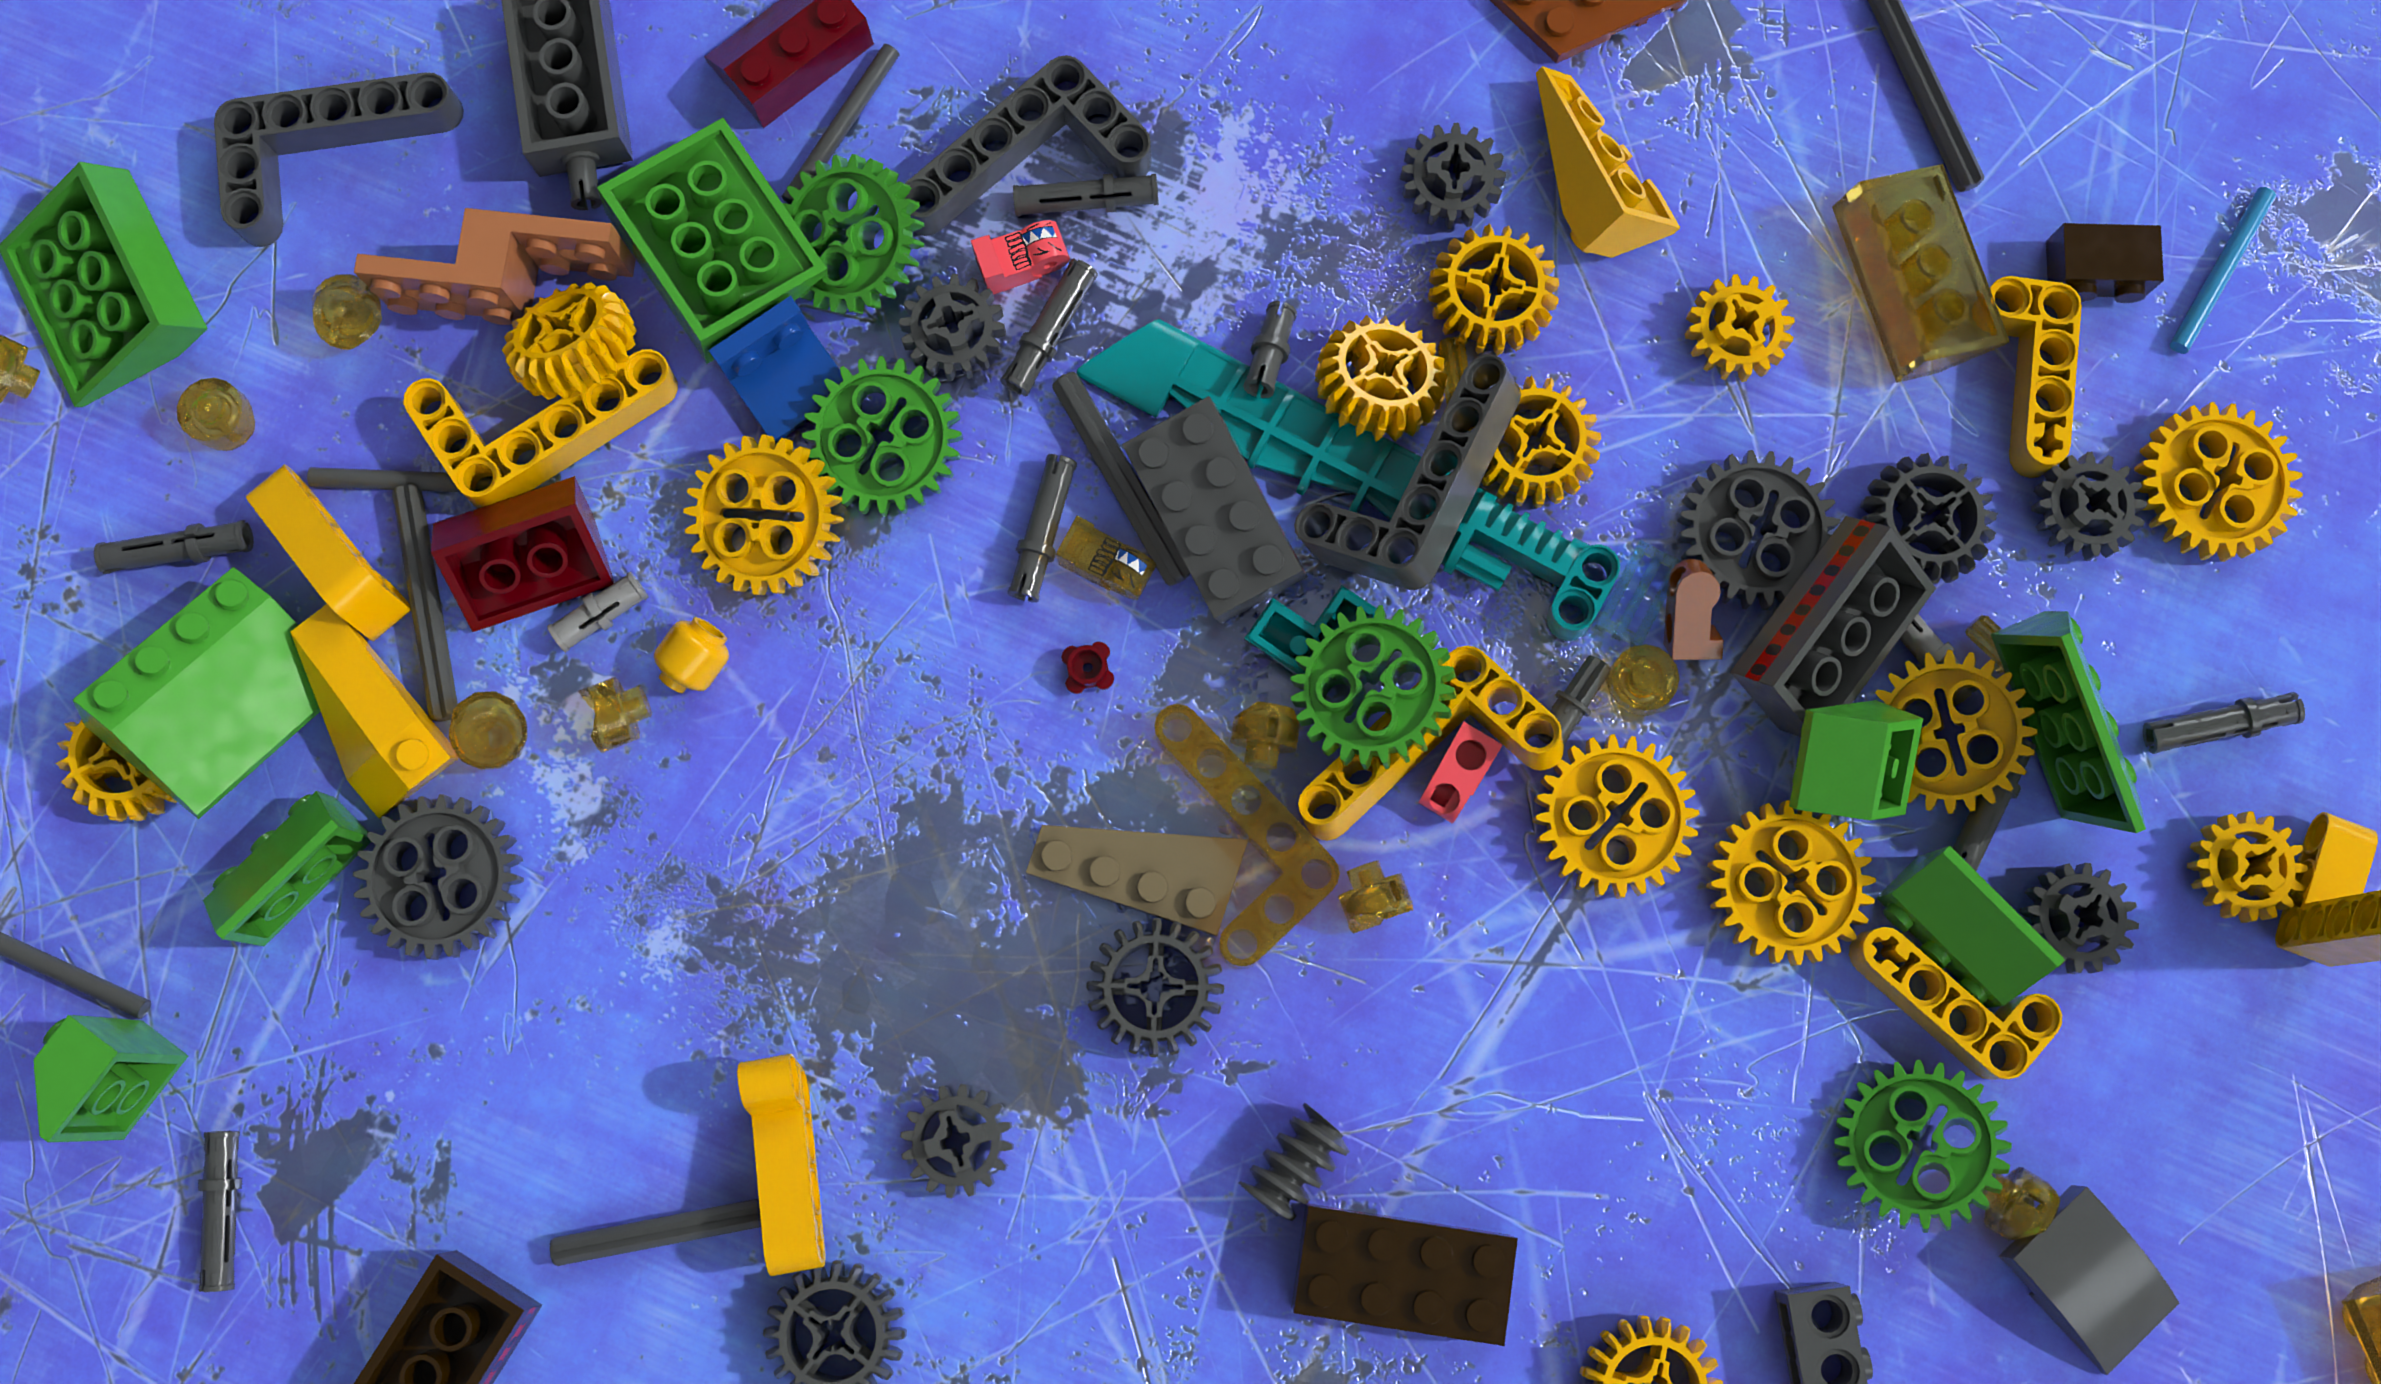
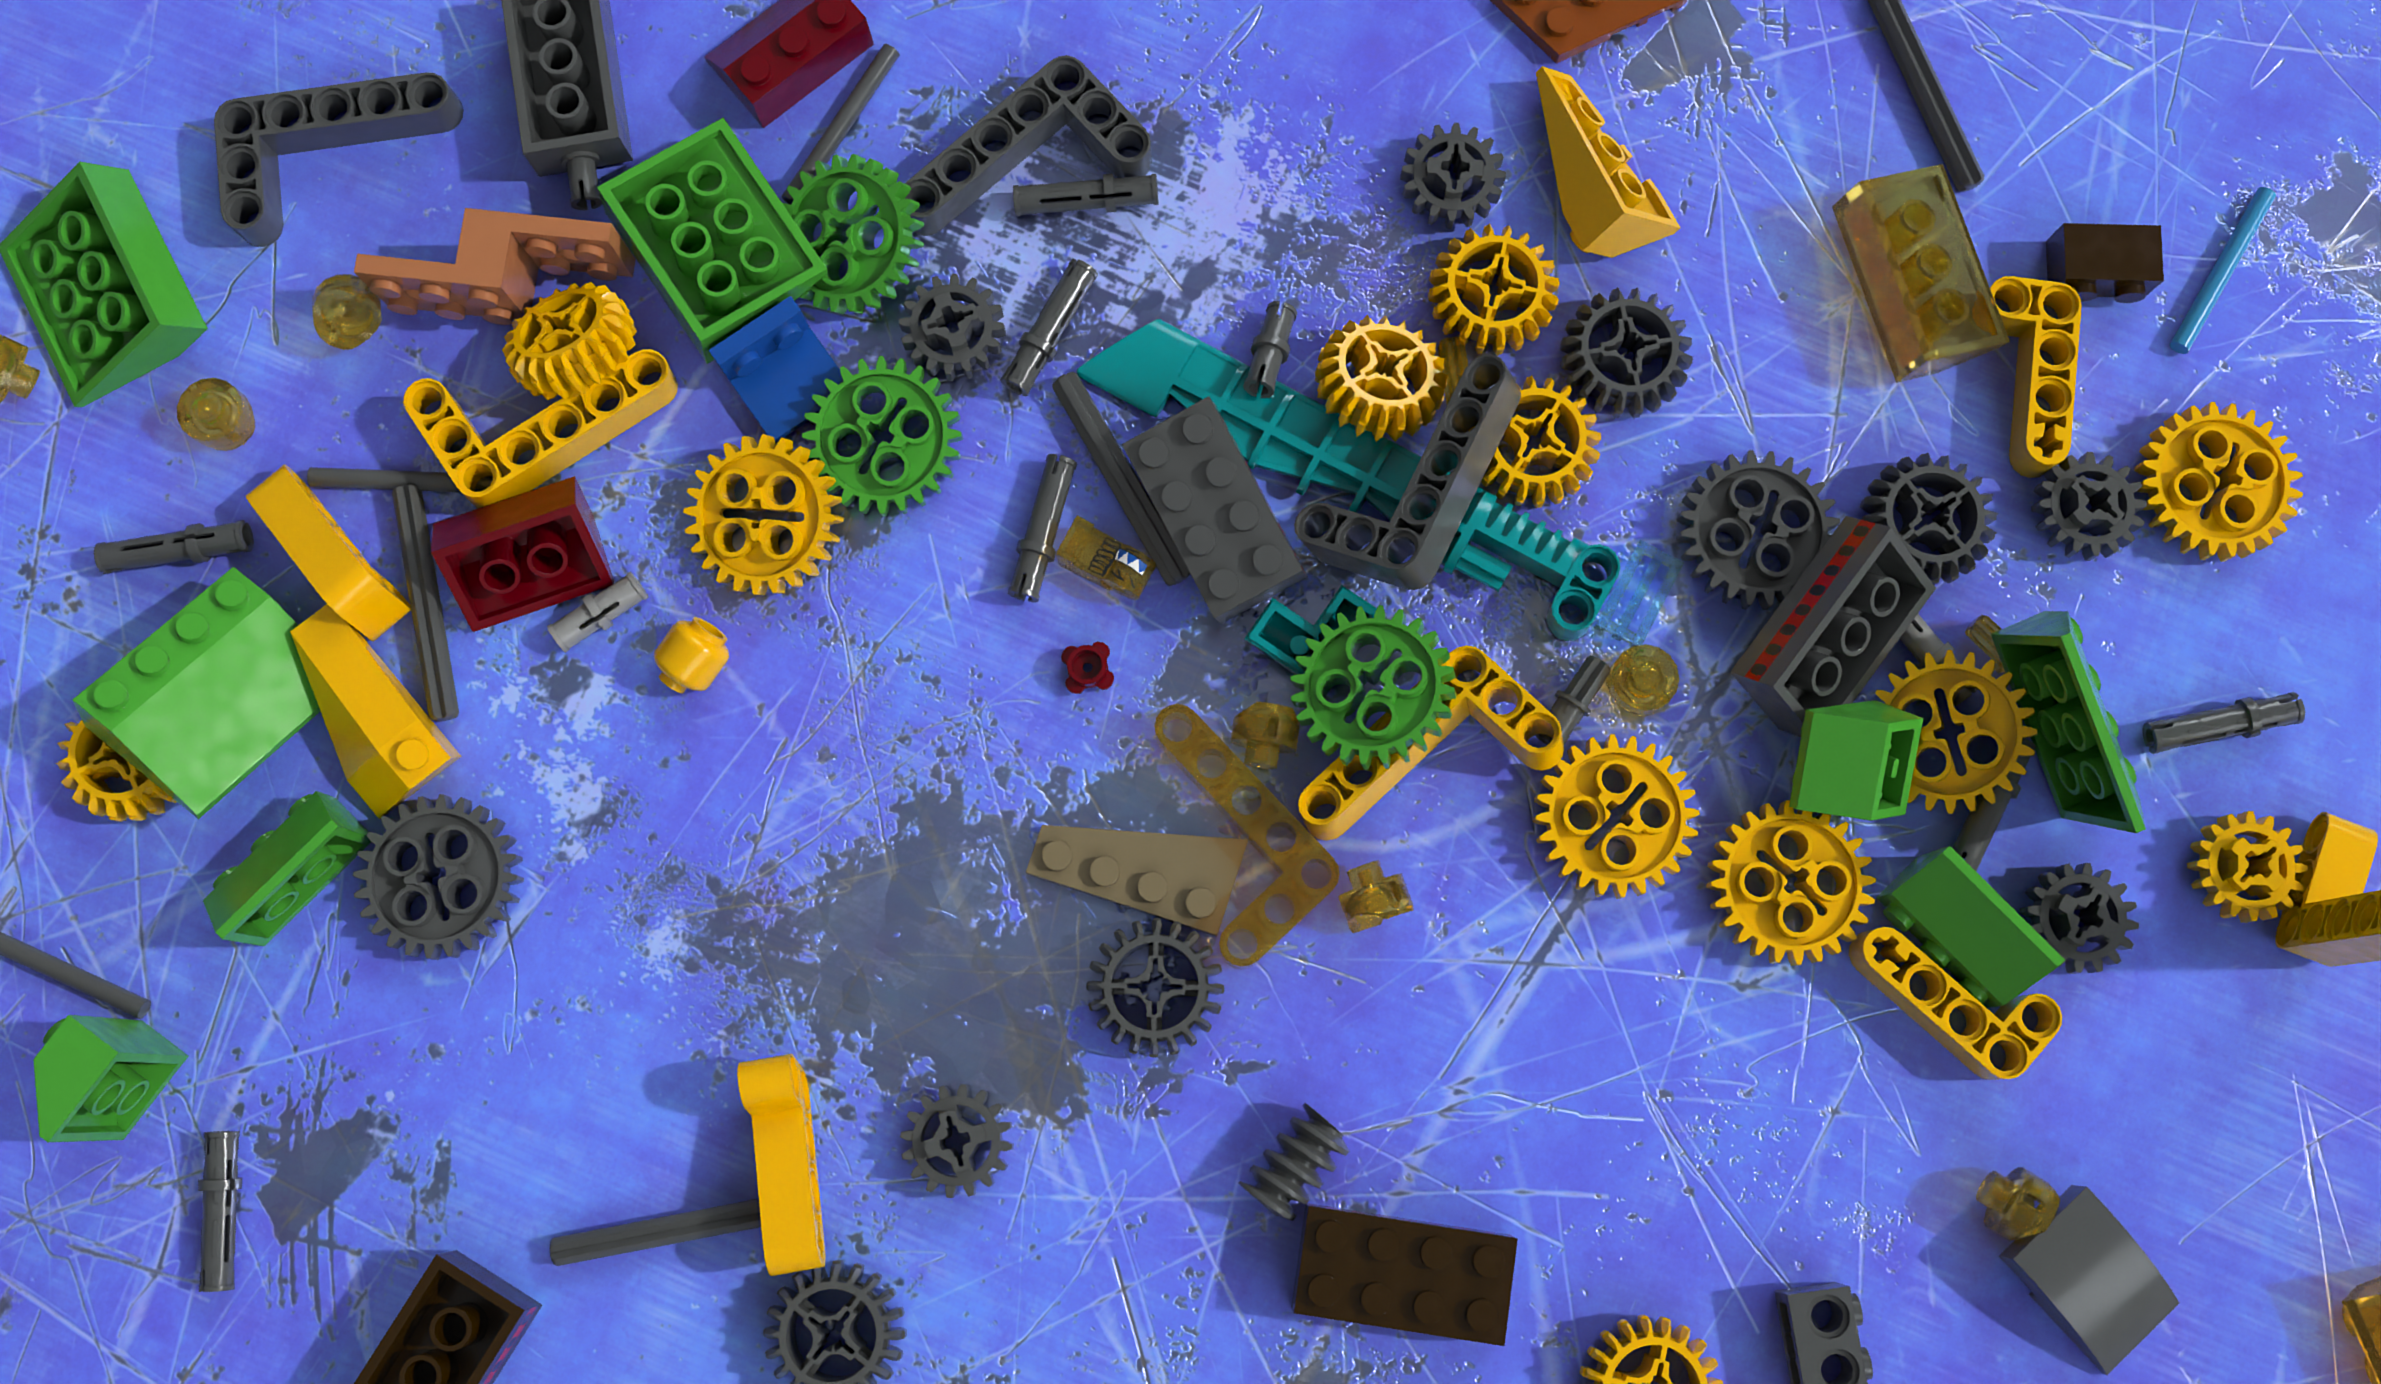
clear yellow hair [449,691,528,770] -> none
clear yellow piece [578,677,652,753] -> none
coral leg [971,220,1070,295] -> none
coral leg [1418,722,1503,824] -> none
leg [1663,559,1724,660] -> none
yellow gear [1685,274,1795,382] -> none
bright green gear [1834,1060,2012,1233] -> none
none -> dark grey gear [1560,287,1693,419]

